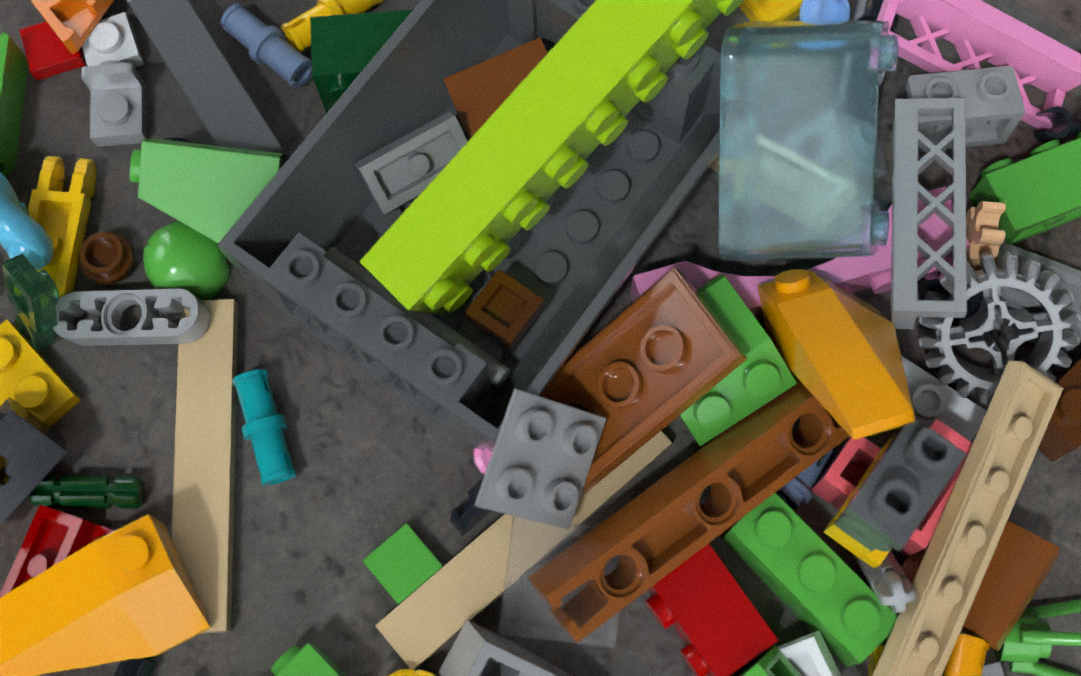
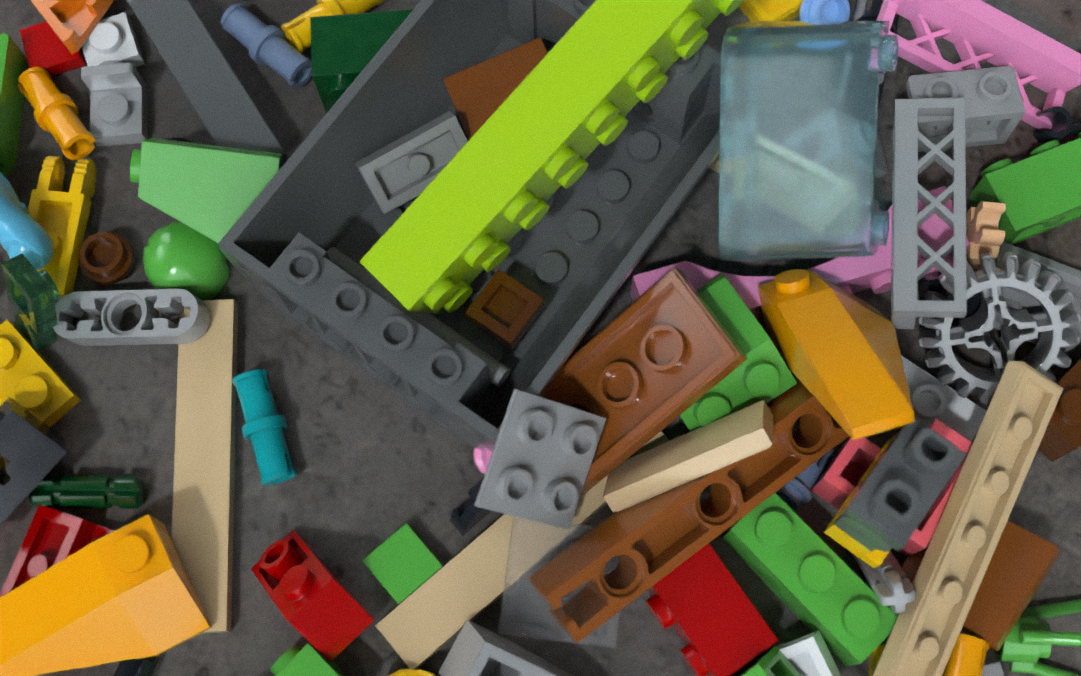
none -> light orange pin [17,67,96,160]
none -> red slope [251,529,374,662]
none -> tan tile [603,400,773,512]

